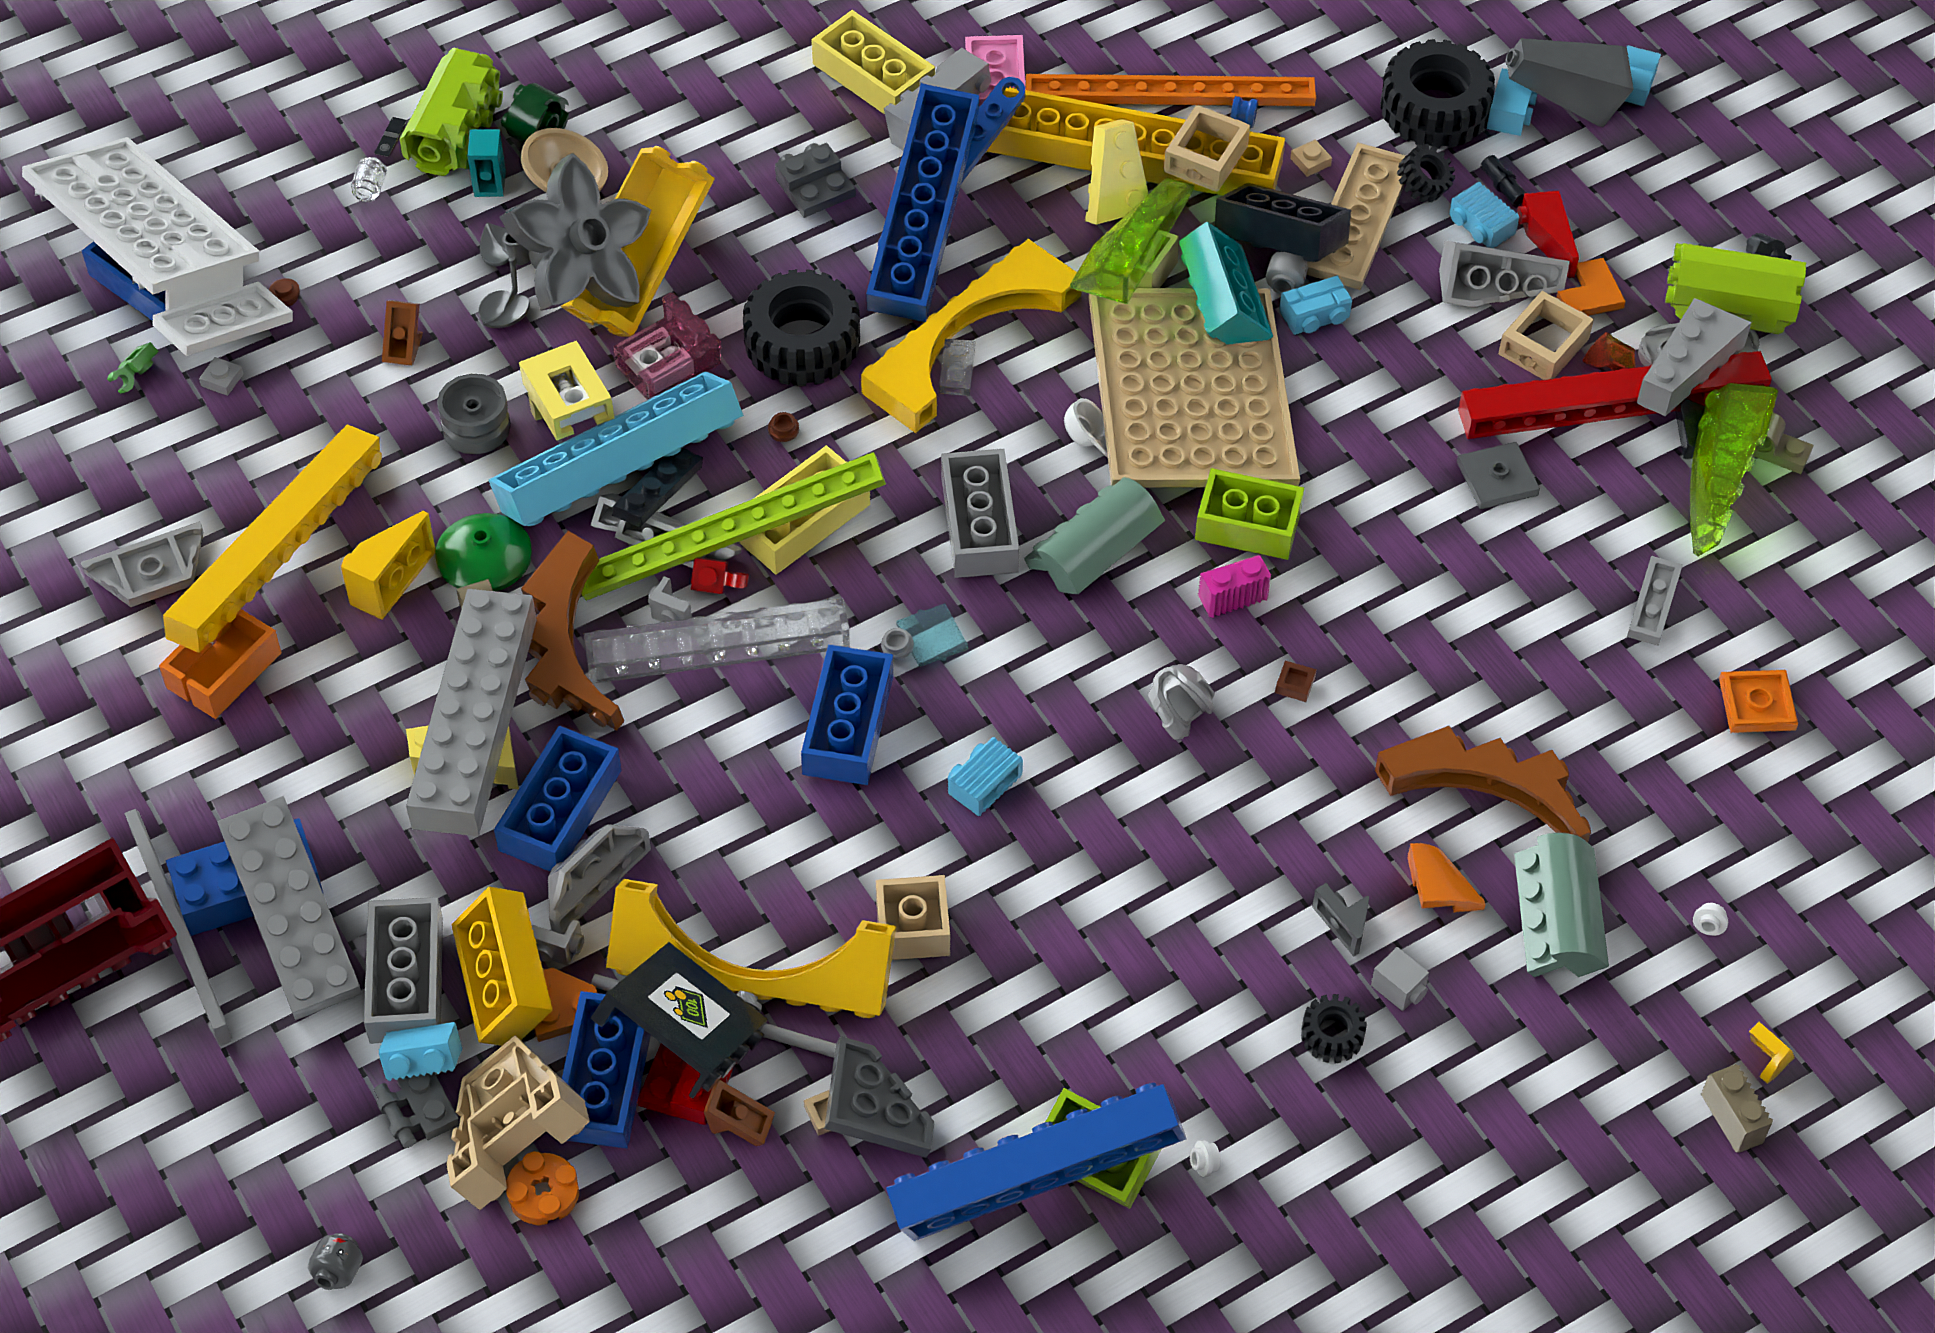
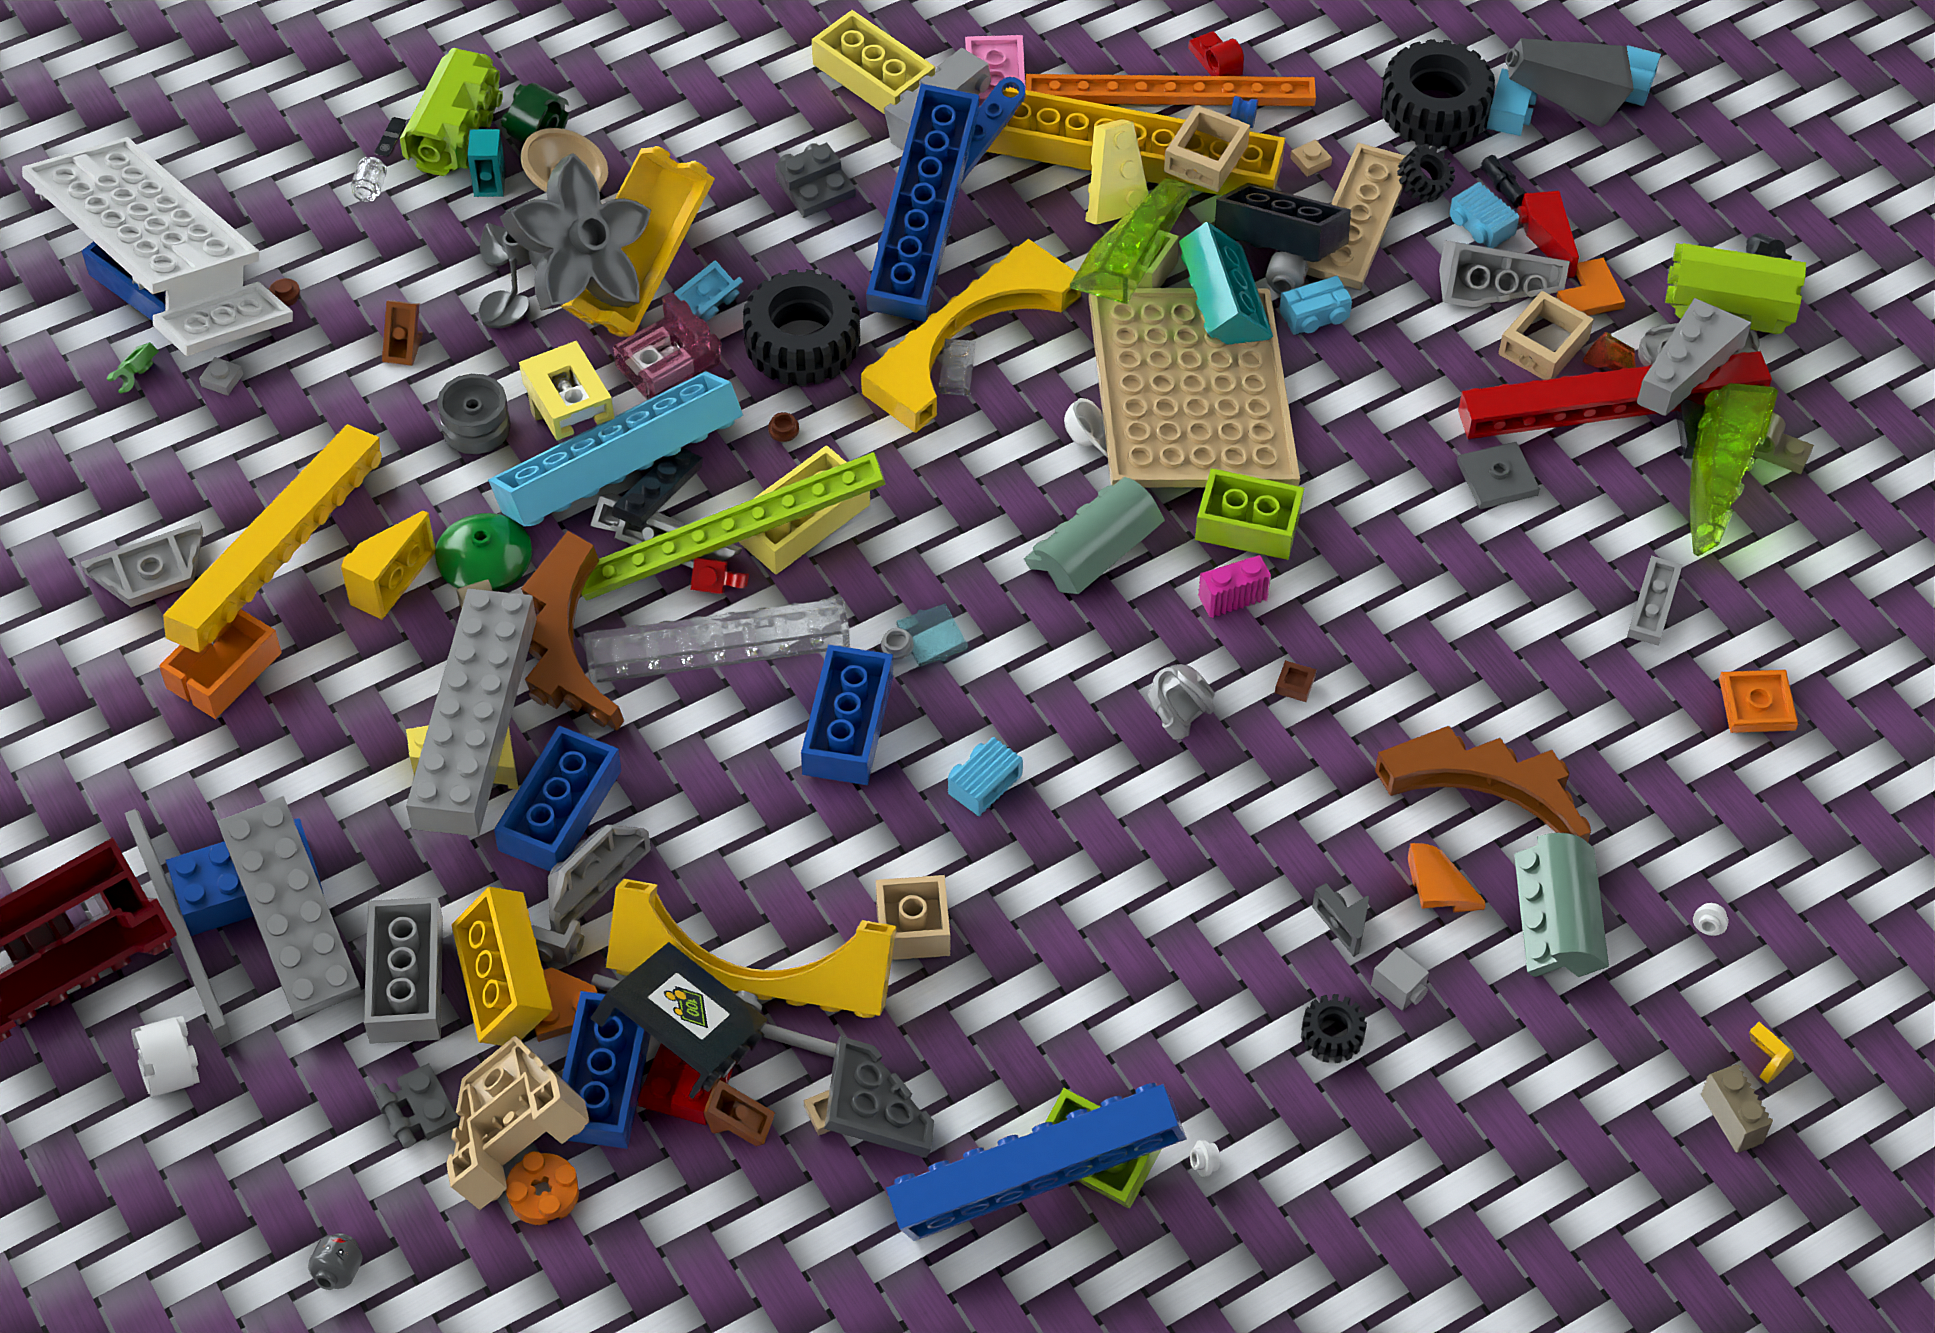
medium azure brick [379,1022,463,1081] -> none
light grey bracket [648,576,692,631] -> none
light grey brick [941,449,1019,578] -> none
none -> white brick [131,1016,200,1098]
none -> medium azure bracket [669,260,744,326]
none -> red plate [1189,31,1244,76]

